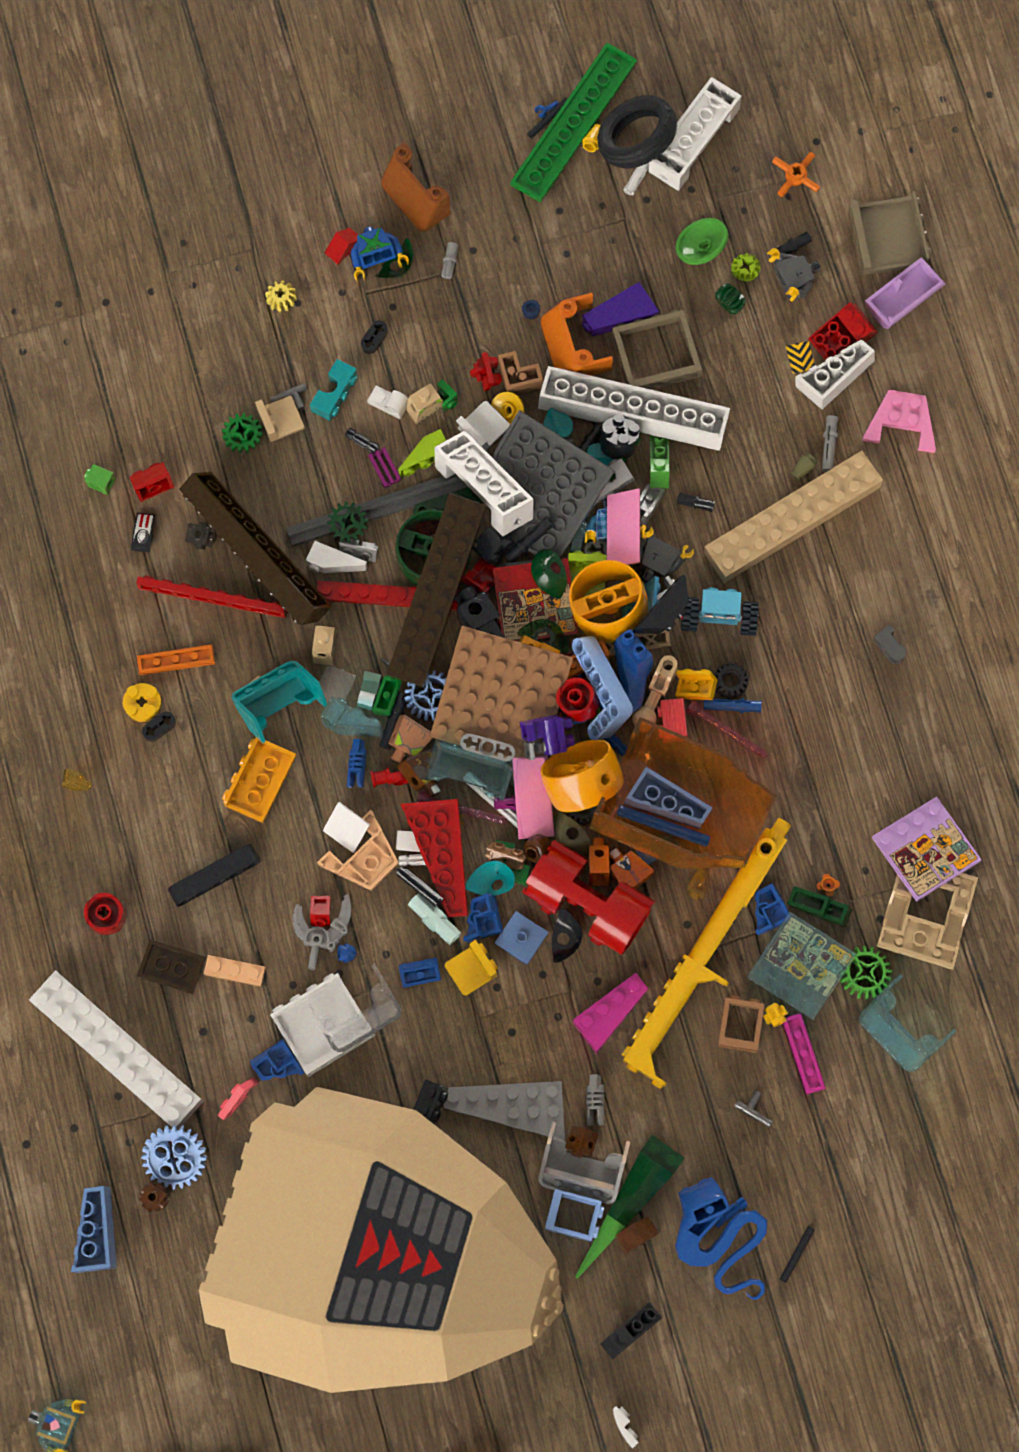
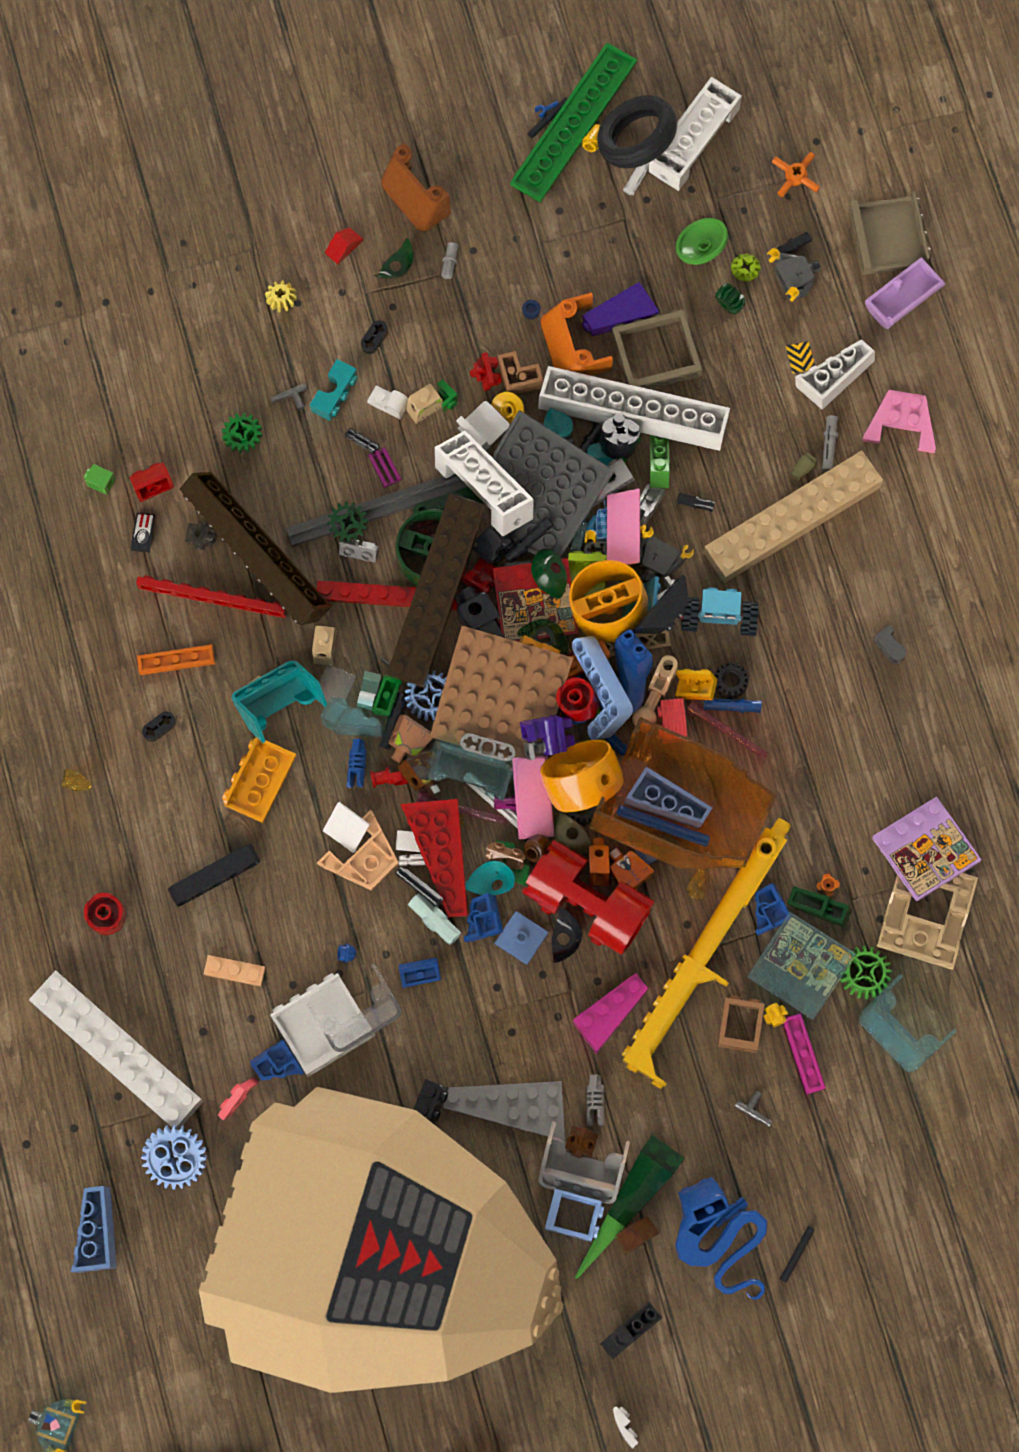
yellow plate [123,683,162,722] -> none
dark brown plate [137,939,206,995] -> none
reddish brown brick [139,1182,171,1212] -> none
tan bracket [255,396,305,442] -> none
light grey bar [293,894,351,970] -> none
white slope [306,541,368,573] -> none
red bracket [310,896,331,927] -> none
blue torso [351,227,409,282] -> none
lime slope [398,429,446,477] -> none
yellow bracket [445,940,498,996] -> none
red slope [808,302,878,360] -> none

